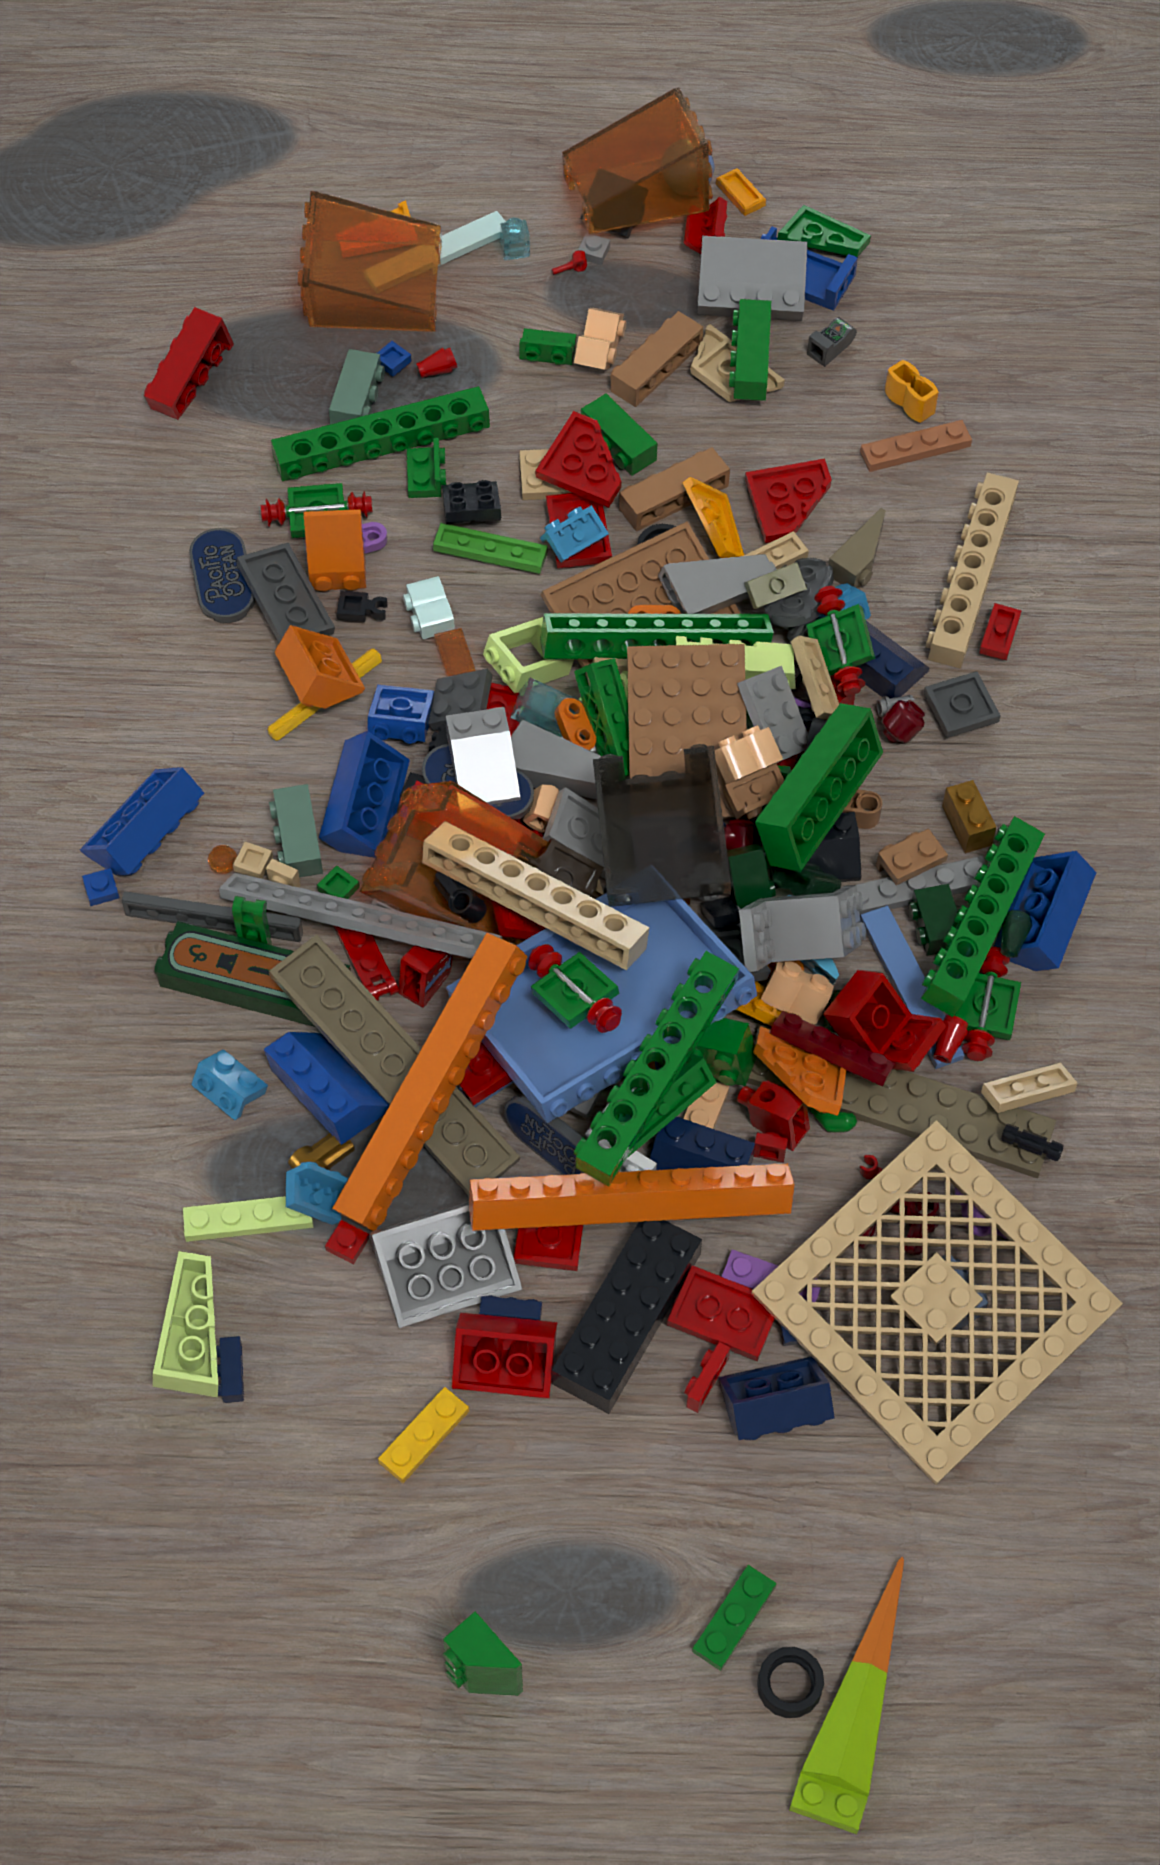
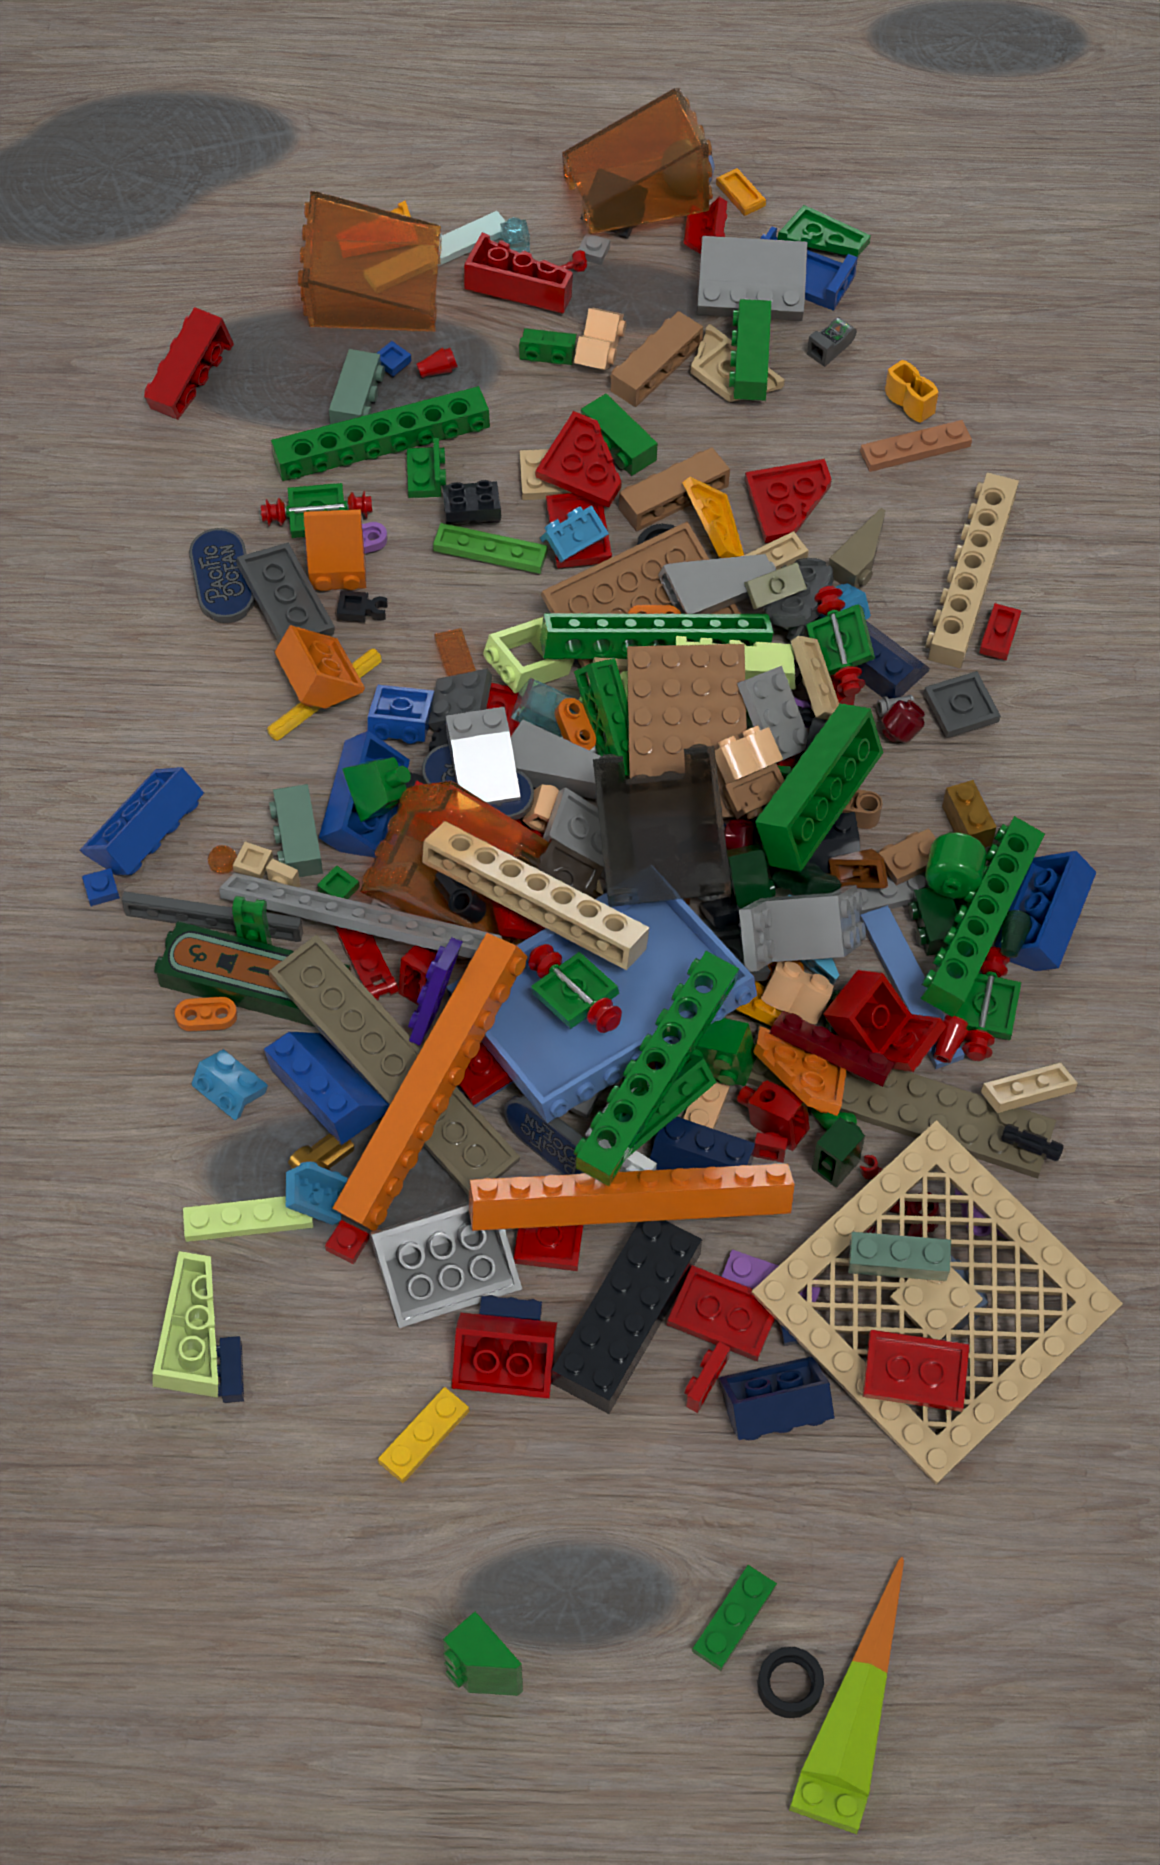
light aqua brick [403,576,455,639] -> none
none -> orange plate [175,997,237,1031]
none -> green torso [342,757,411,822]
none -> dark purple plate [408,937,463,1045]
none -> red wedge [464,232,573,313]
none -> dark green brick [812,1117,865,1188]
none -> dark orange slope [829,848,888,888]
none -> sand green brick [848,1232,951,1281]
none -> red plate [862,1330,970,1412]
none -> green head [925,832,987,899]

